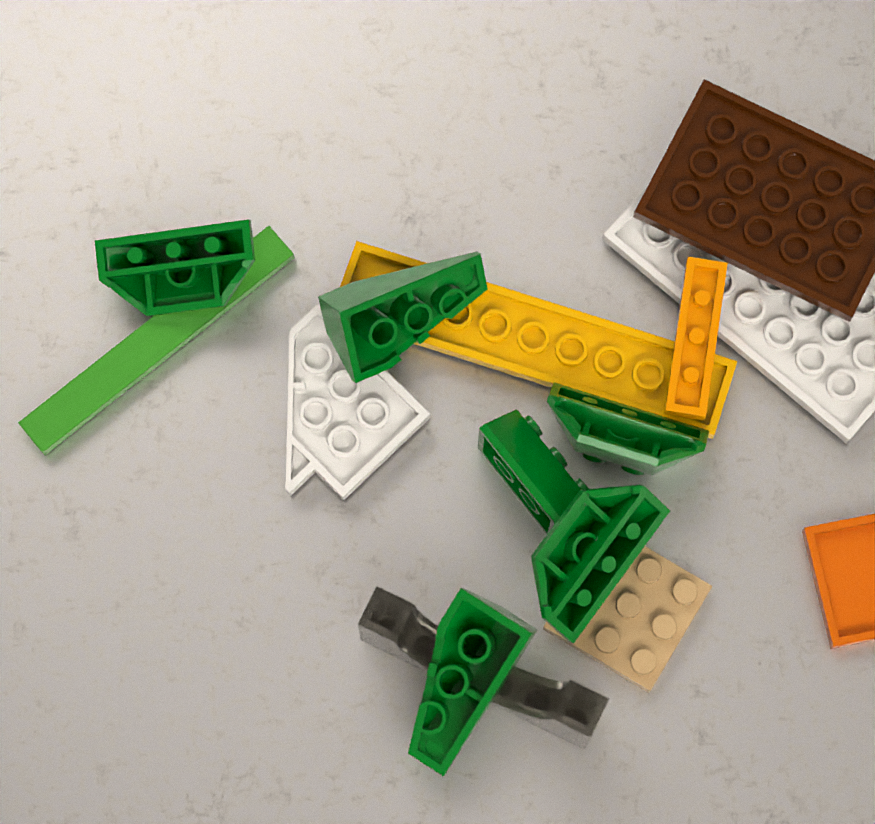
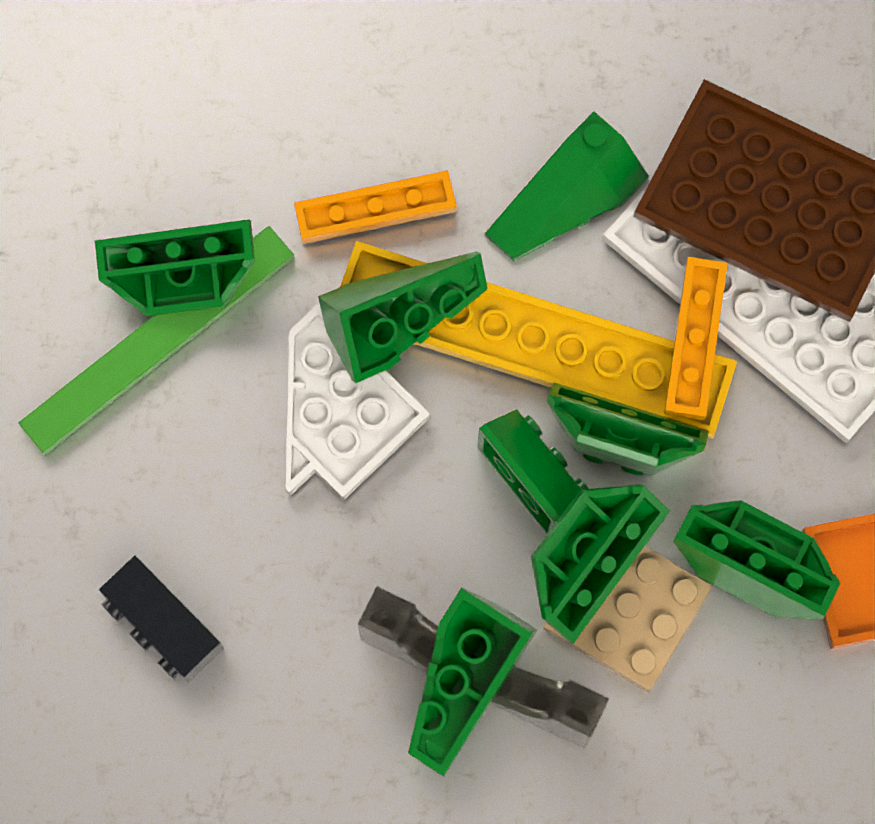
none -> black brick [98,555,224,683]
none -> light orange plate [294,170,457,244]
none -> green wedge [485,111,649,261]
none -> green wedge [673,500,841,620]

